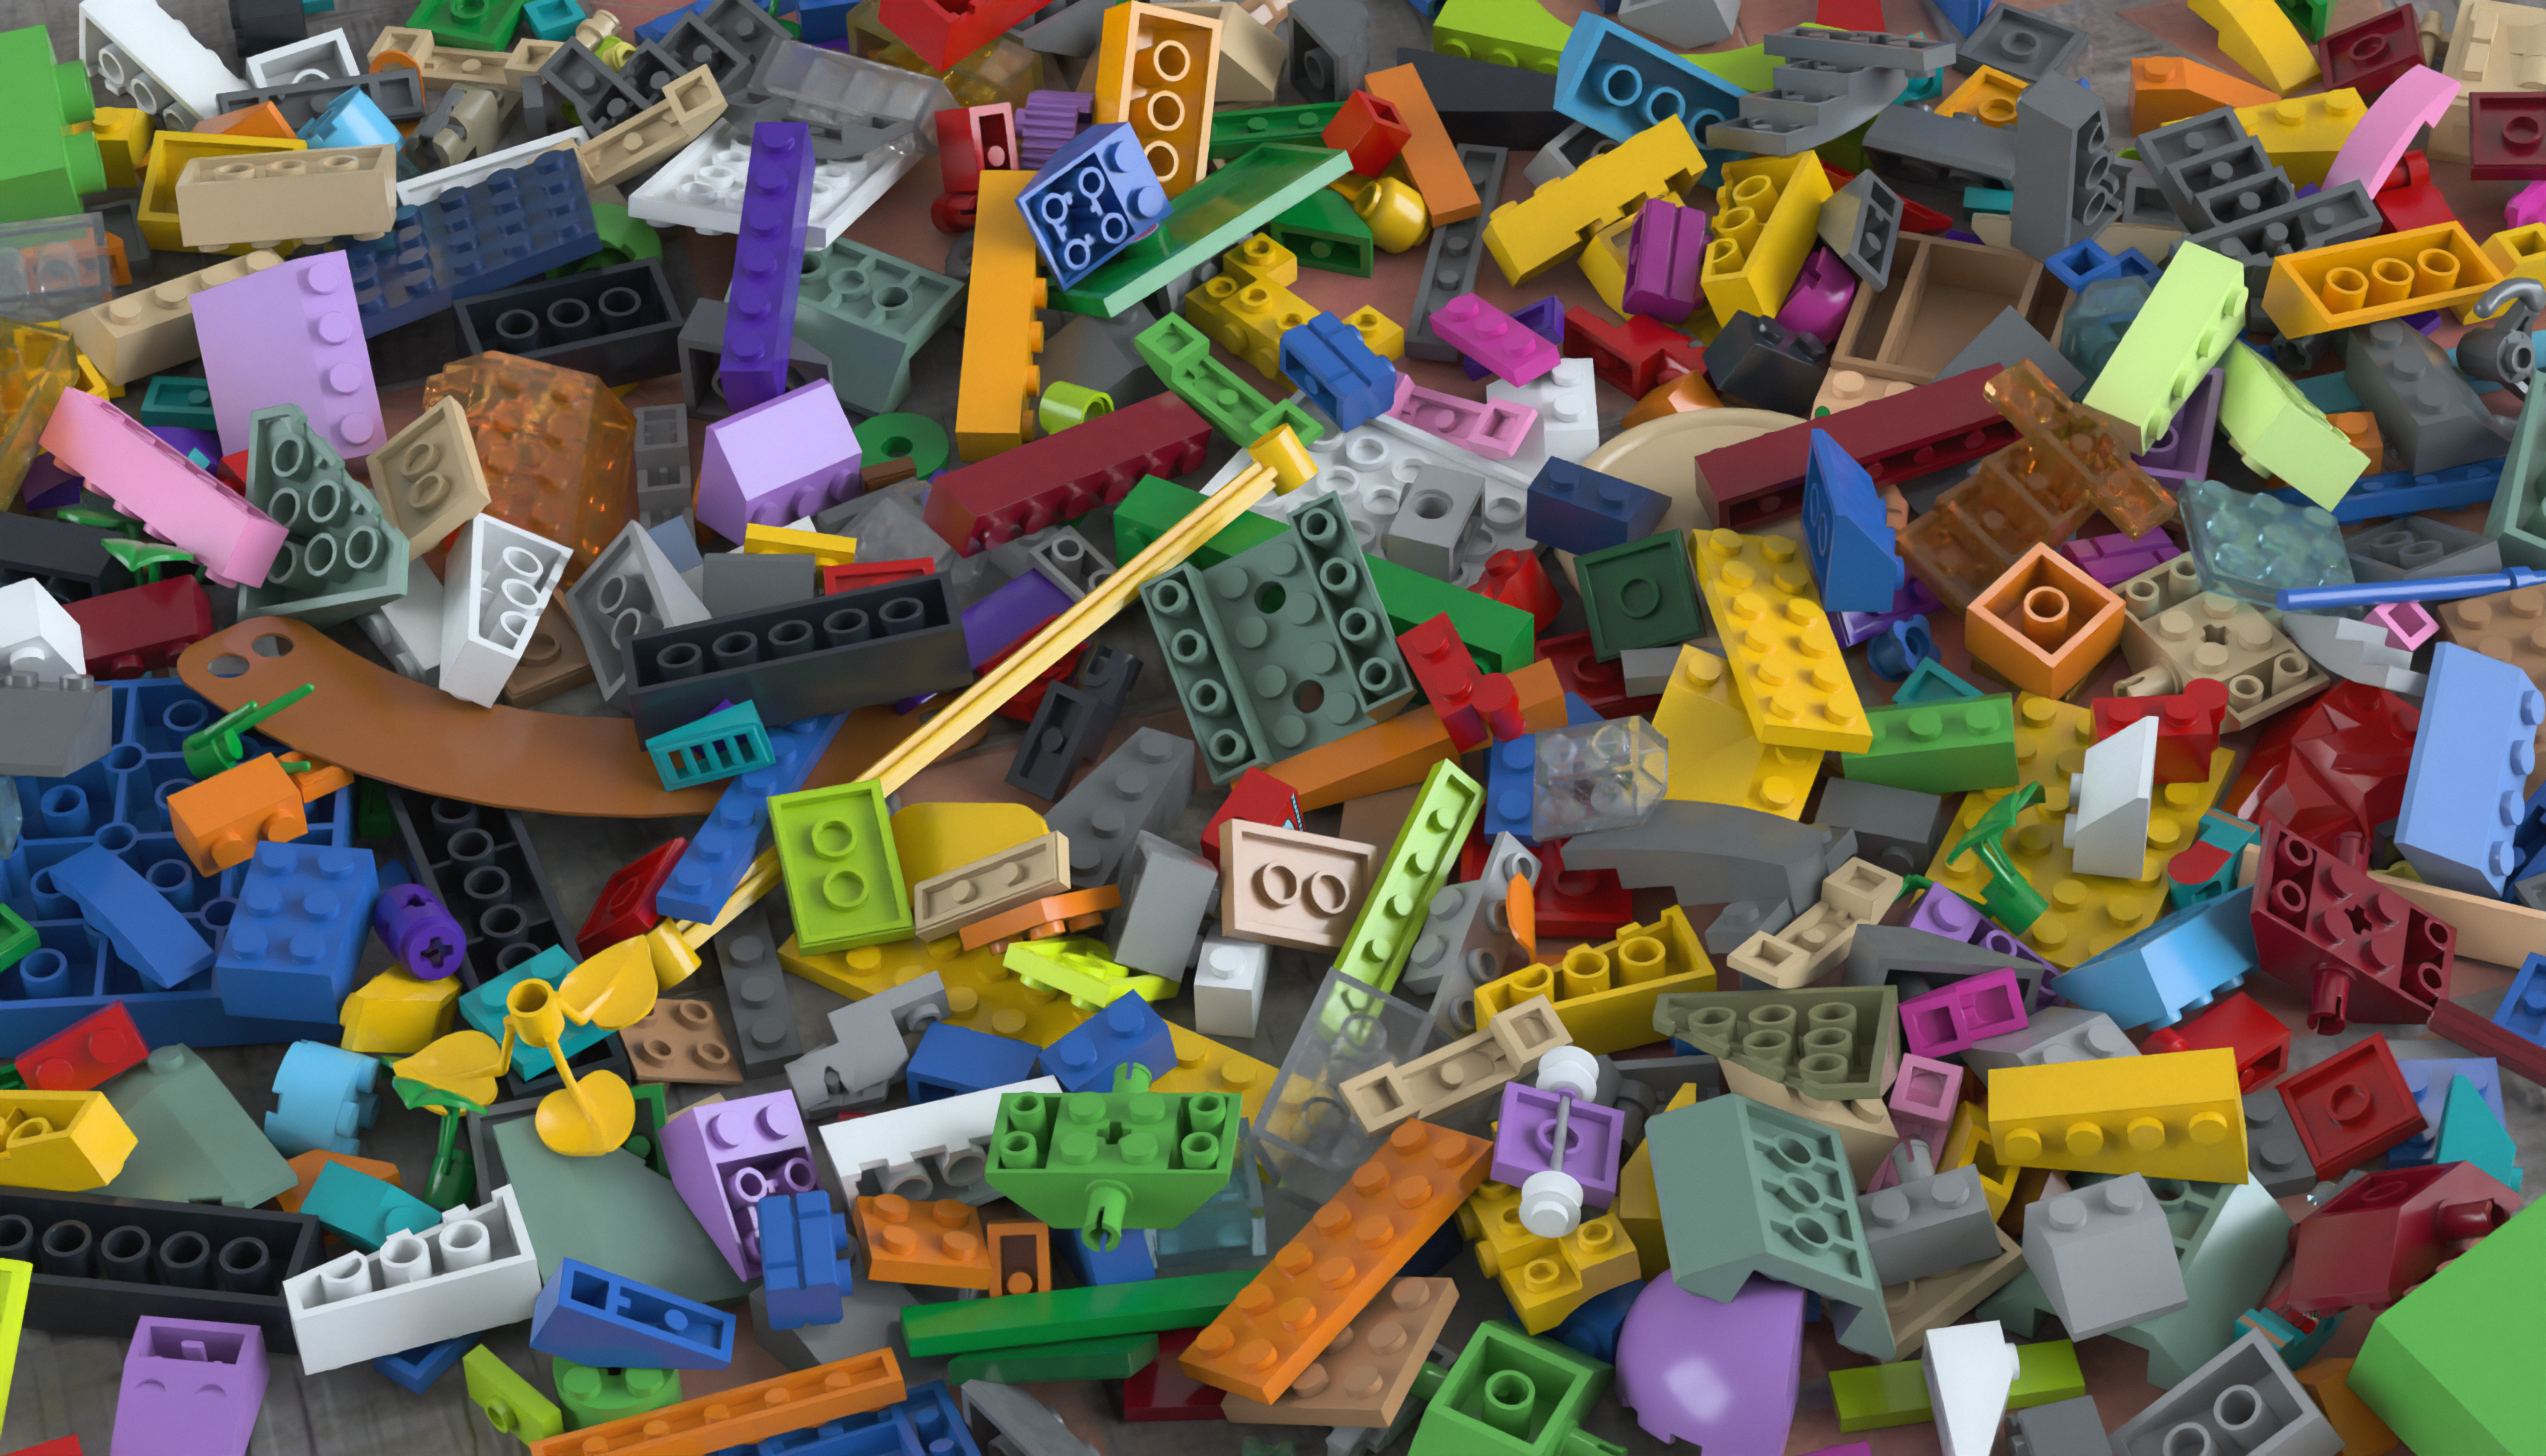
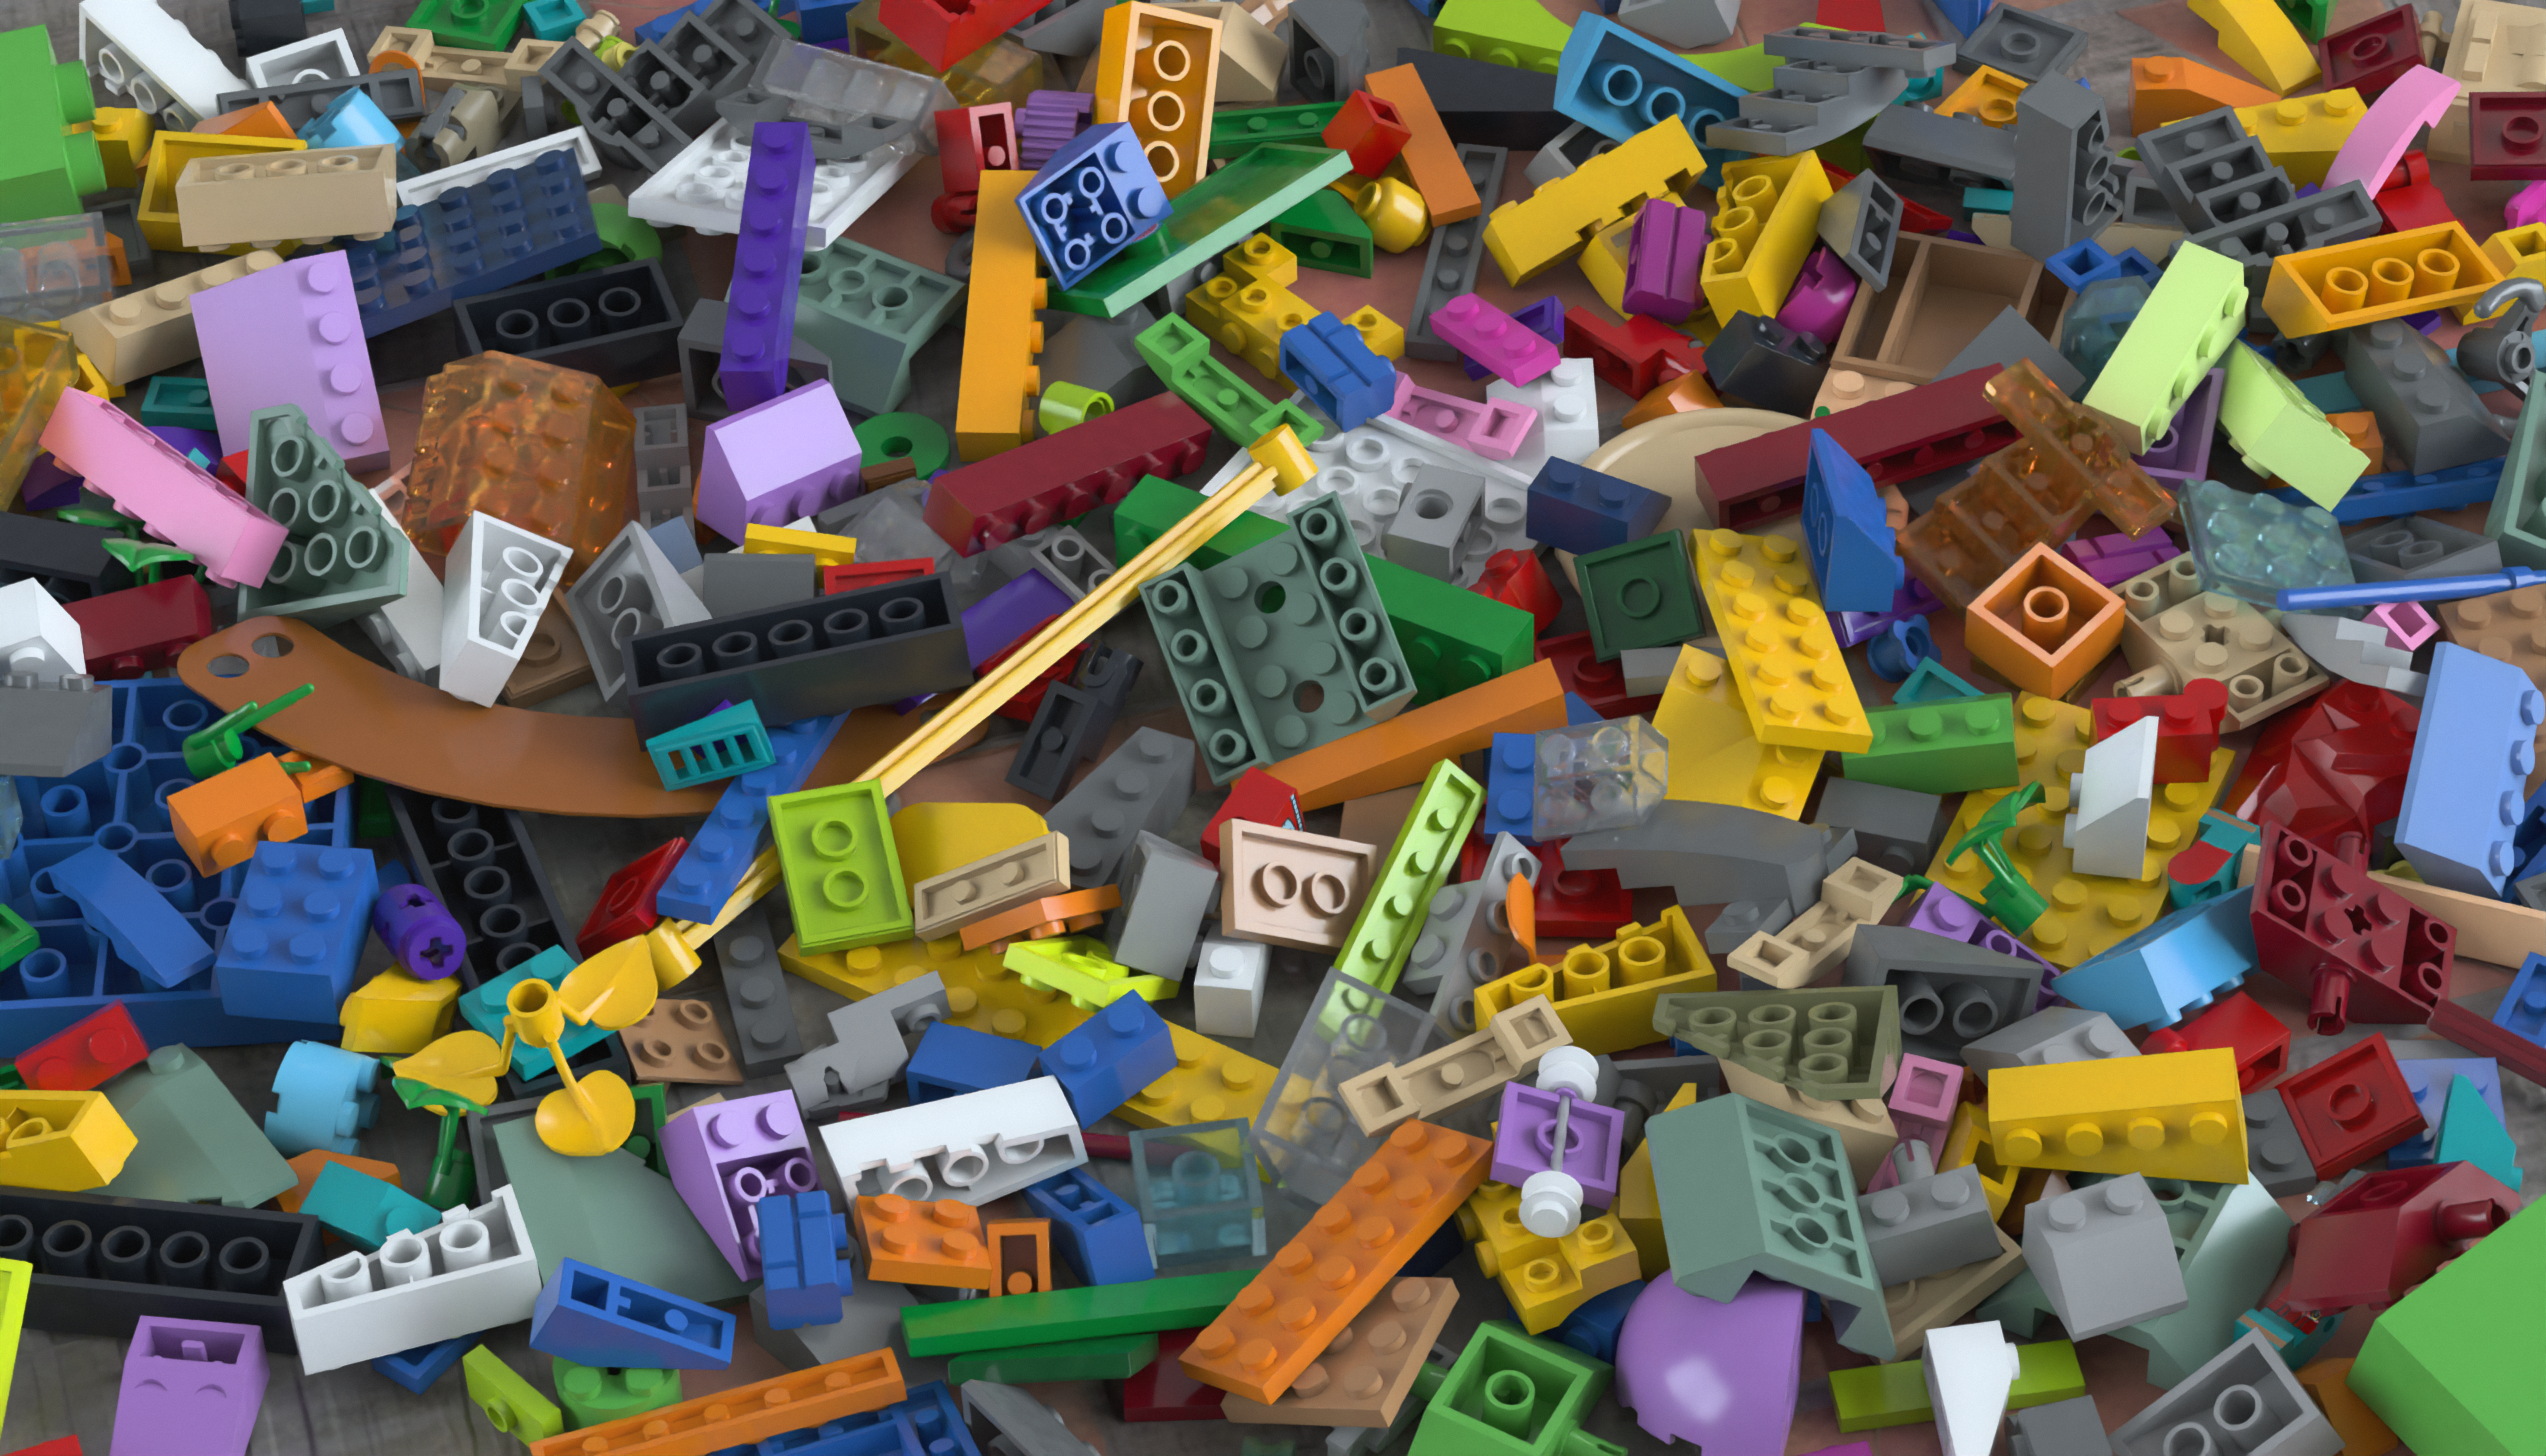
tan plate [365,395,492,564] -> none
tan slope [527,64,728,192] -> none
bright green slope [984,1062,1243,1252] -> none
red hinge [1395,611,1527,754] -> none
dark pink slope [1898,965,2029,1059] -> none

